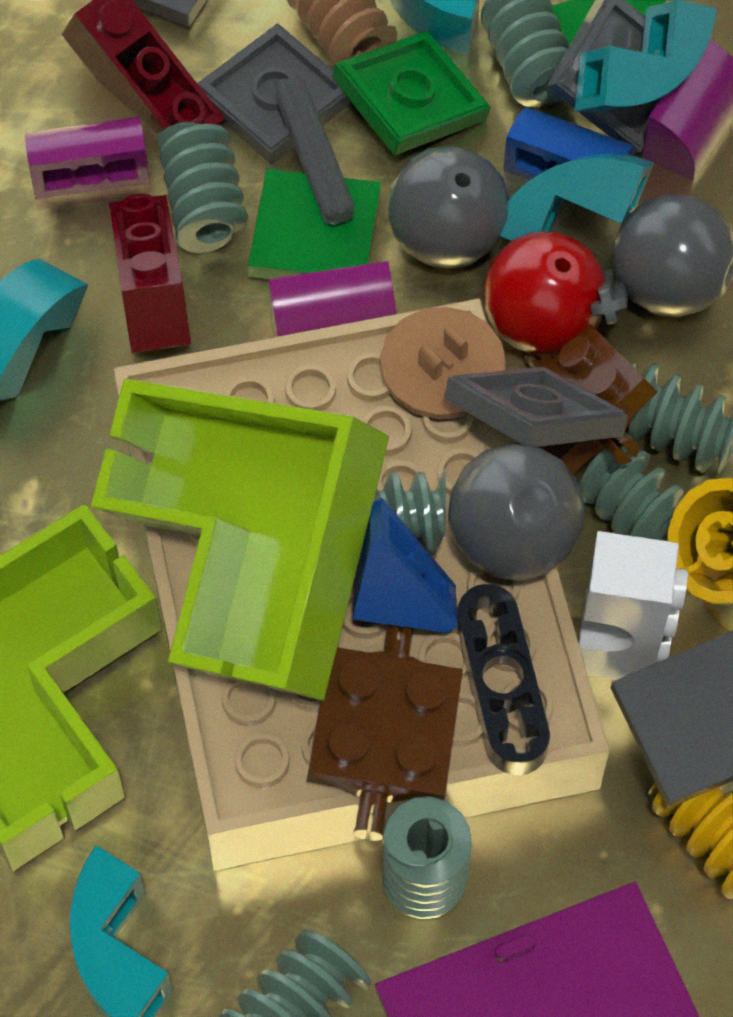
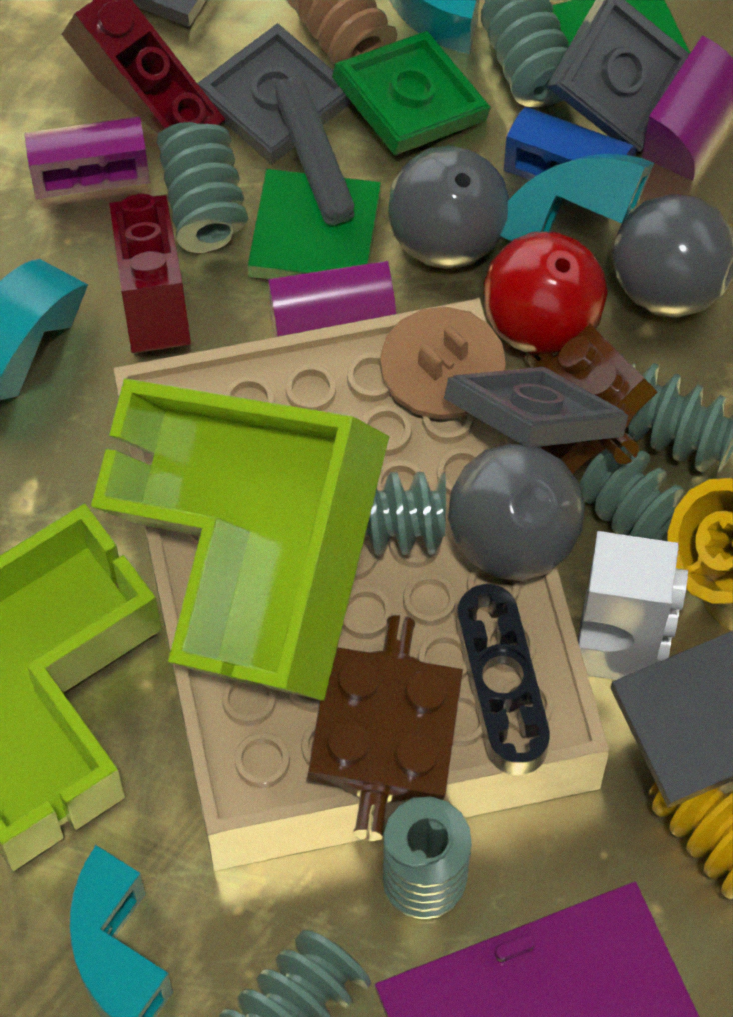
blue slope [353,497,458,633] -> none
teal brick [575,0,717,113] -> none
dark grey axle [590,269,628,324] -> none

